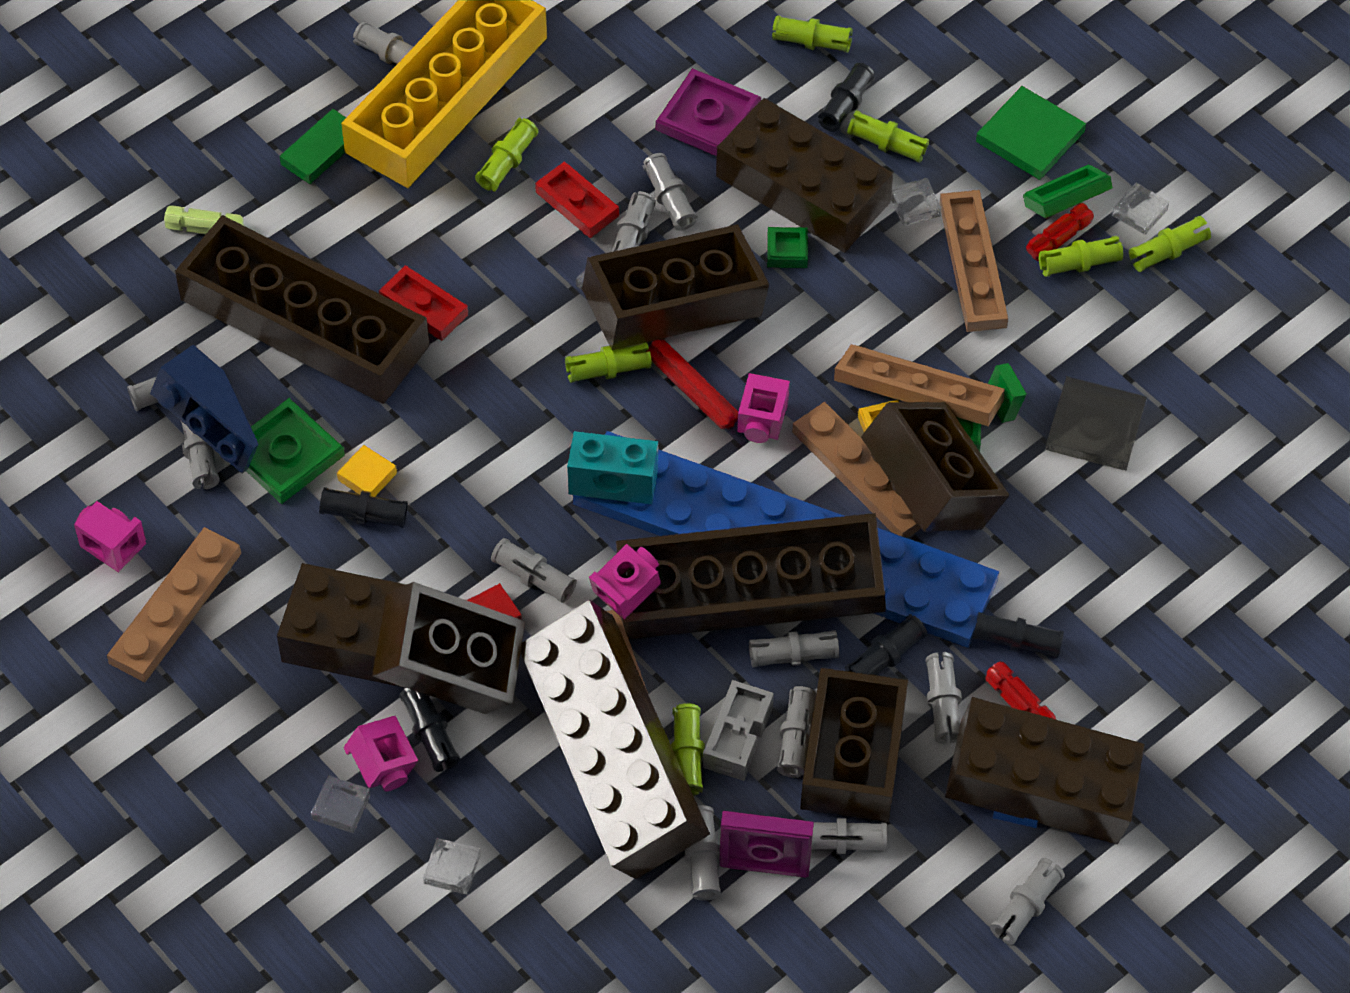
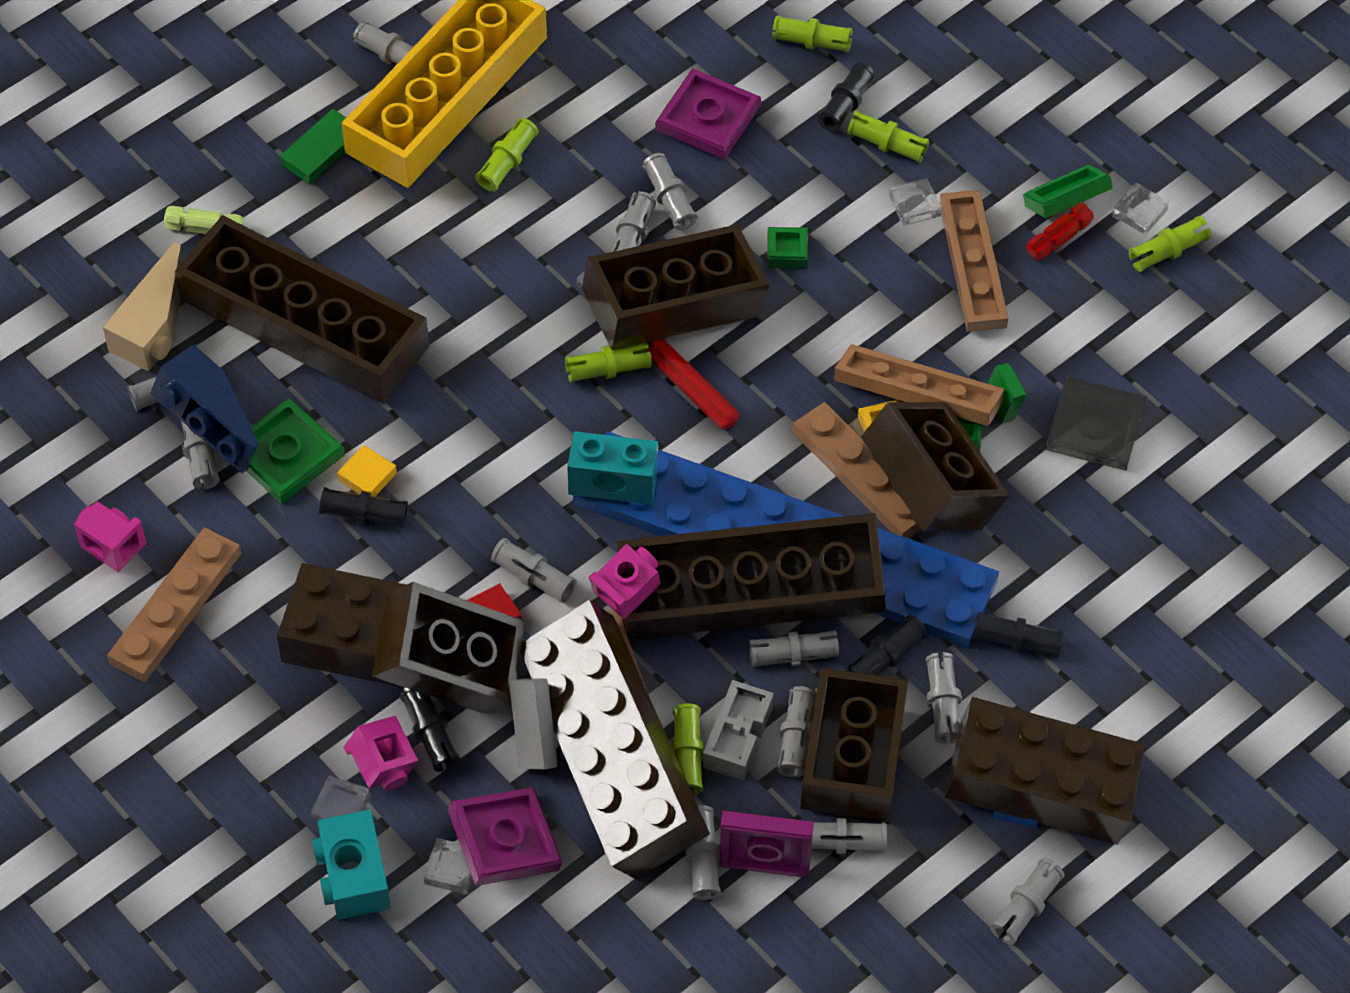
red plate [379,265,468,341] -> none
red plate [535,161,619,238] -> none
dark brown brick [716,98,893,253] -> none
dark pink brick [737,373,790,443] -> none
green tile [976,86,1086,180] -> none
red axle [985,661,1056,719] -> none
lime pin [1039,236,1123,277] -> none
none -> tan slope [103,242,184,372]
none -> teal brick [311,809,391,920]
none -> magenta plate [448,787,563,886]
none -> light grey tile [509,678,557,769]

